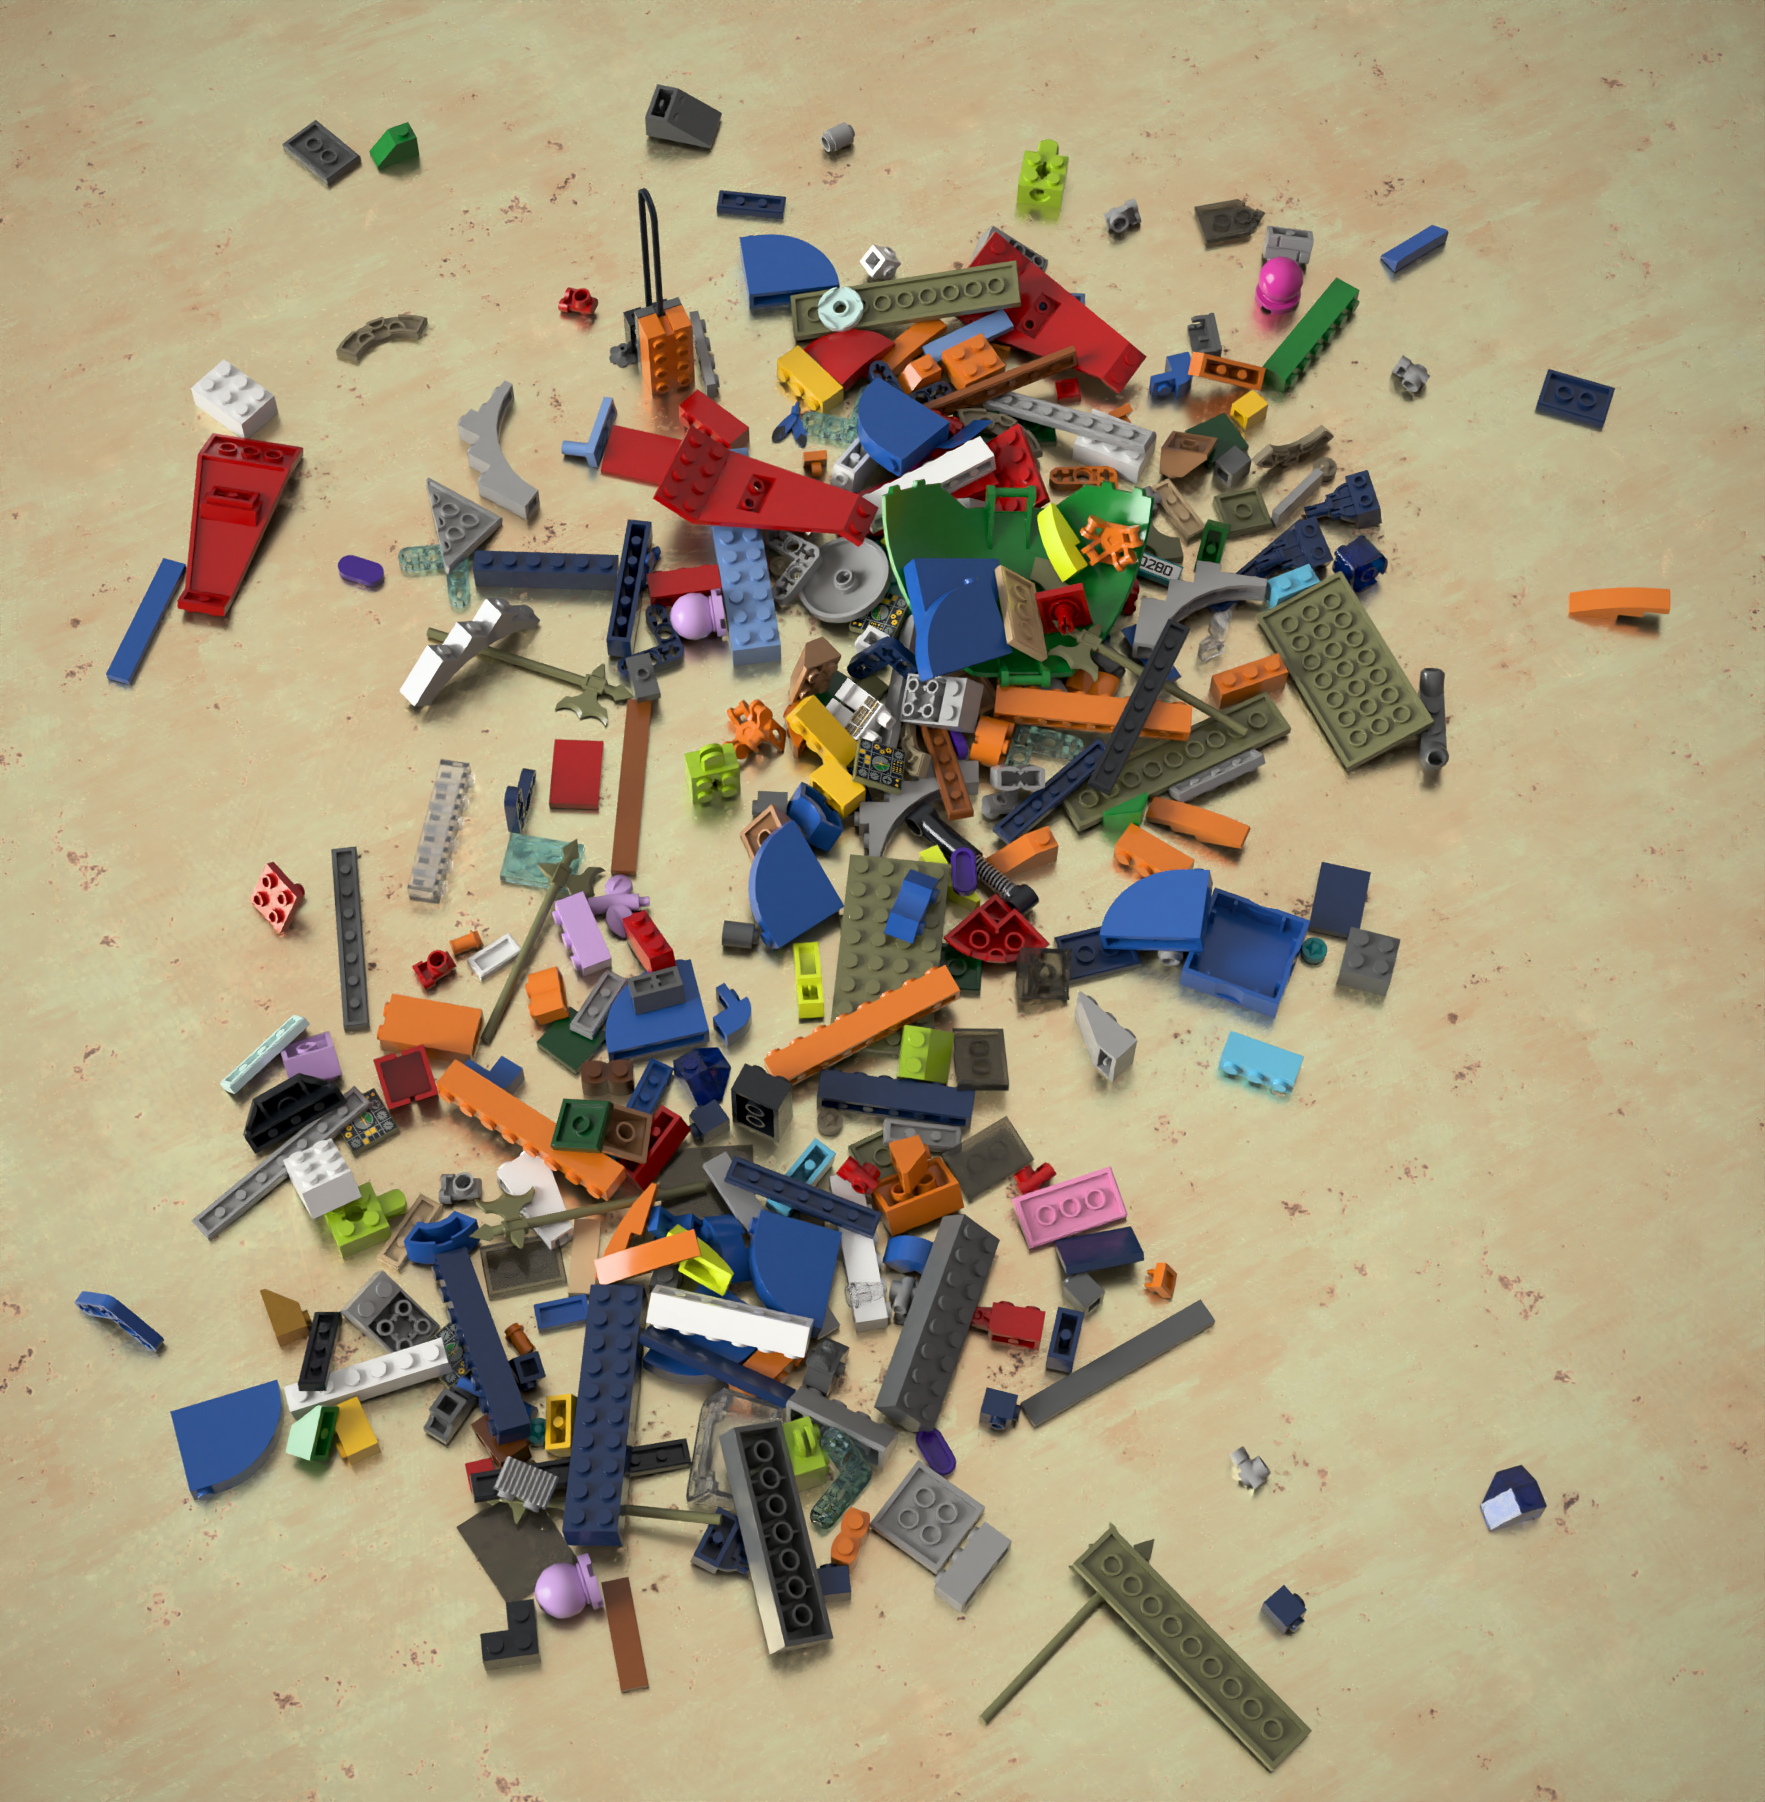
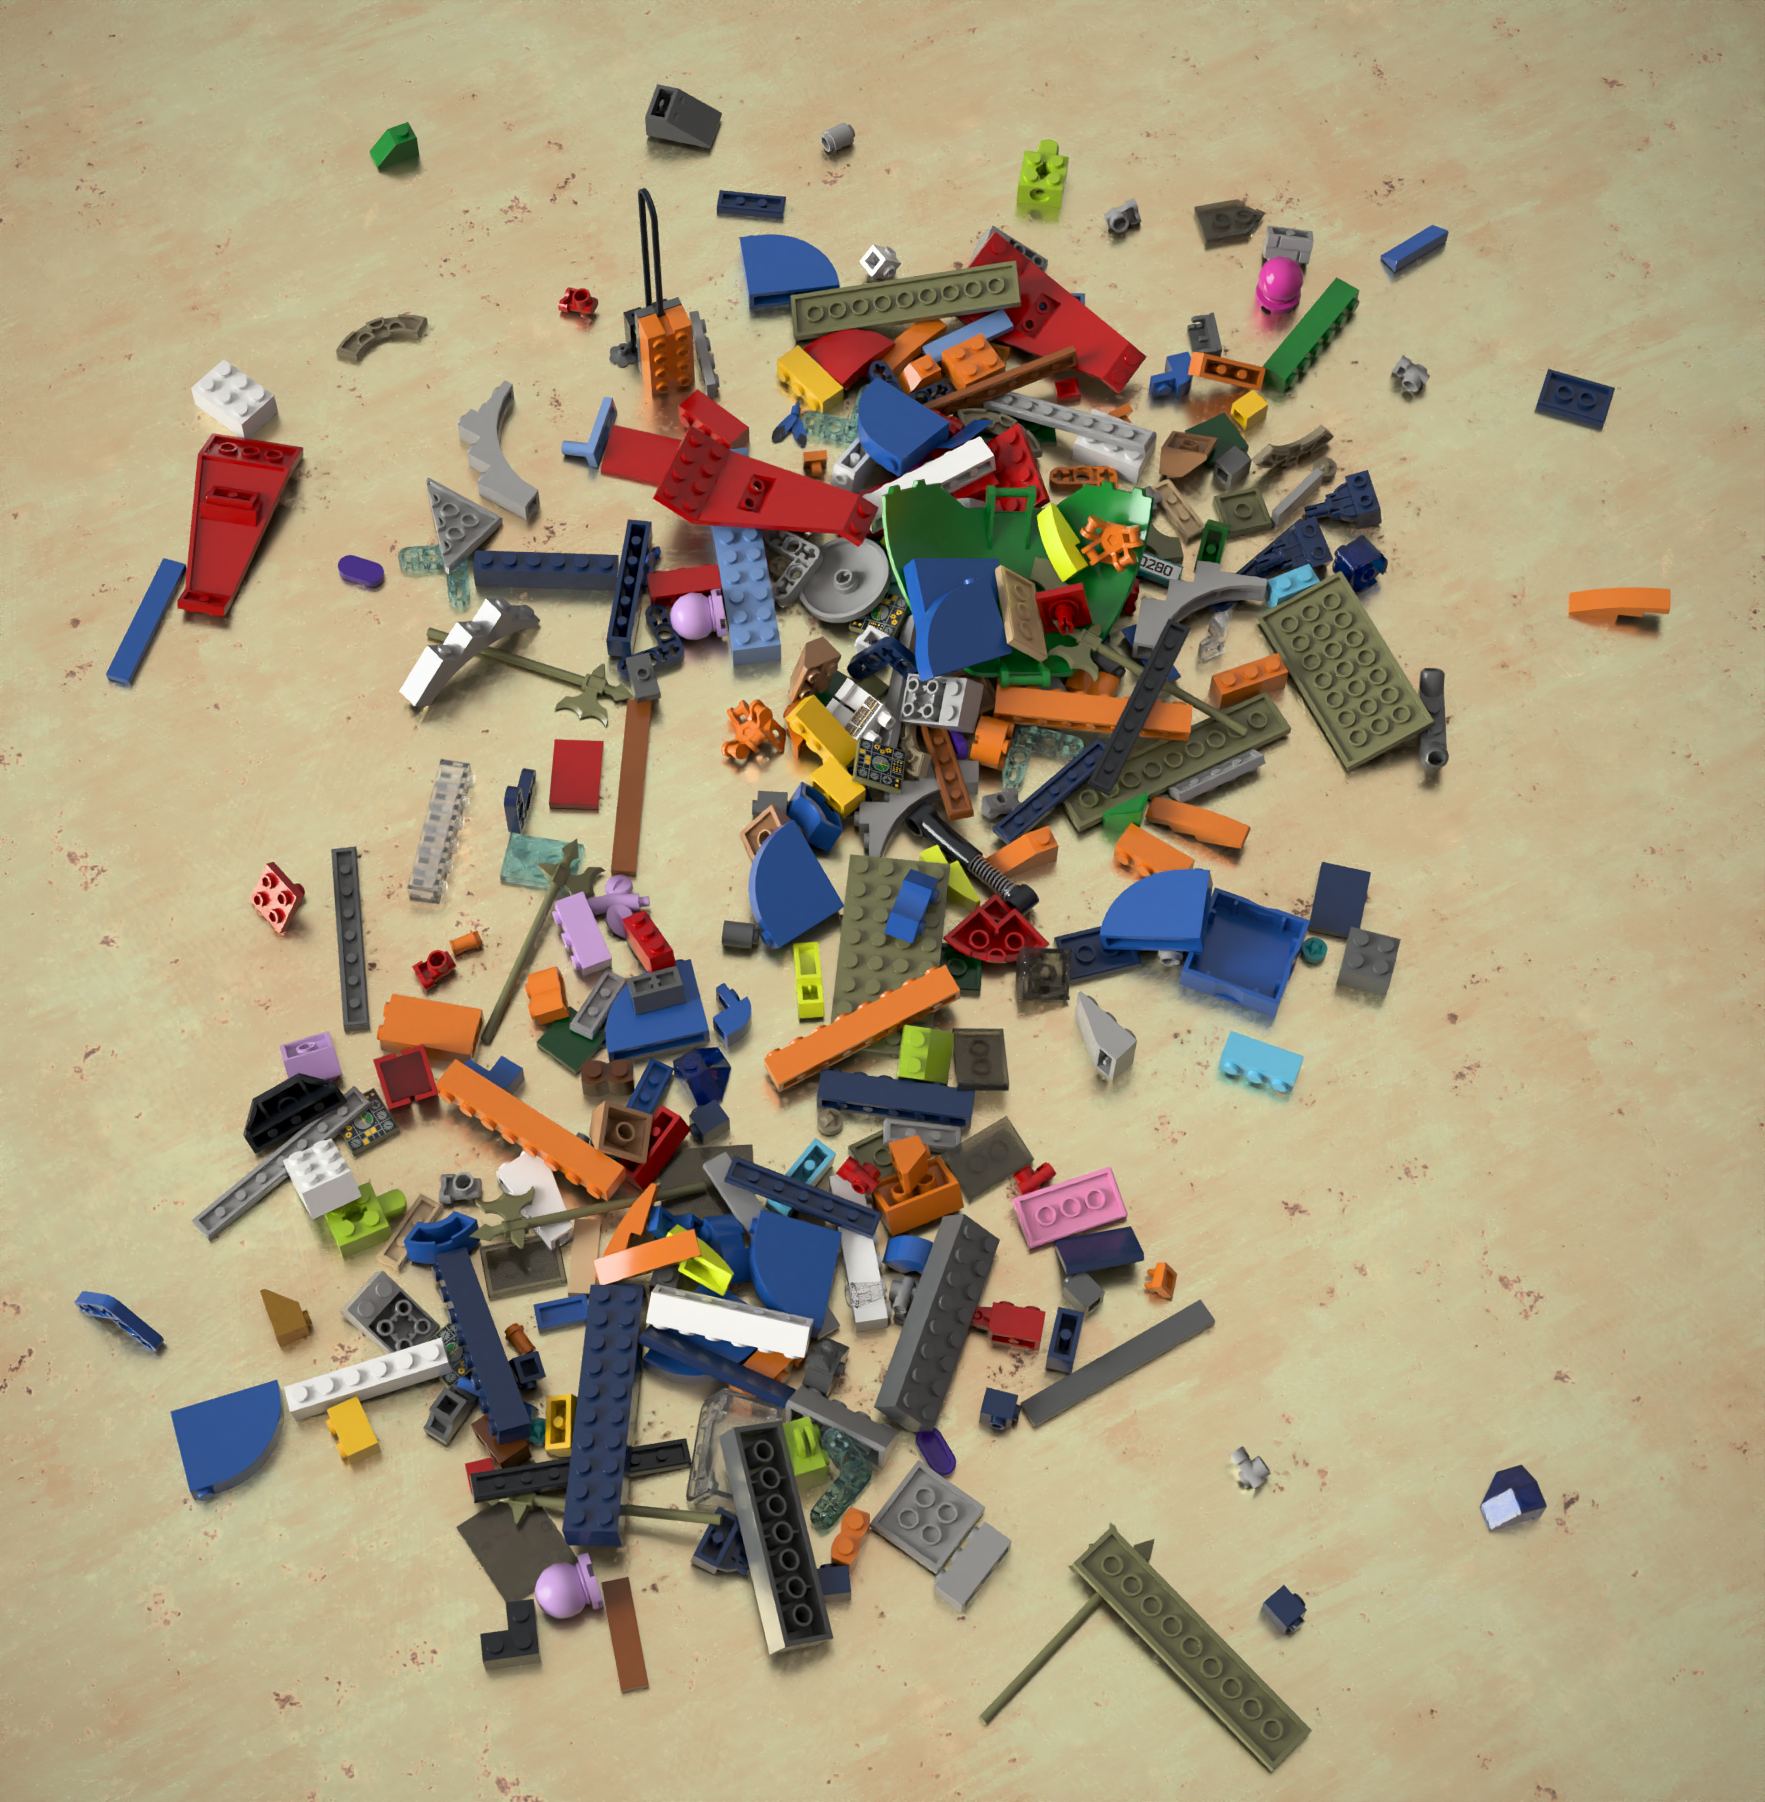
light aqua tile [220,1015,310,1094] -> none
dark grey tile [282,120,361,186] -> none
slope [286,1405,340,1461] -> none
black tile [298,1312,342,1391] -> none
white tile [467,933,521,981] -> none
light grey brick [493,1456,559,1512] -> none
dark green tile [550,1098,614,1153] -> none
lime brick [684,743,741,803] -> none
black brick [731,1063,793,1142] -> none
light aqua tile [818,287,864,332] -> none
dark purple tile [951,847,977,897] -> none
light grey brick [990,764,1045,791] -> none

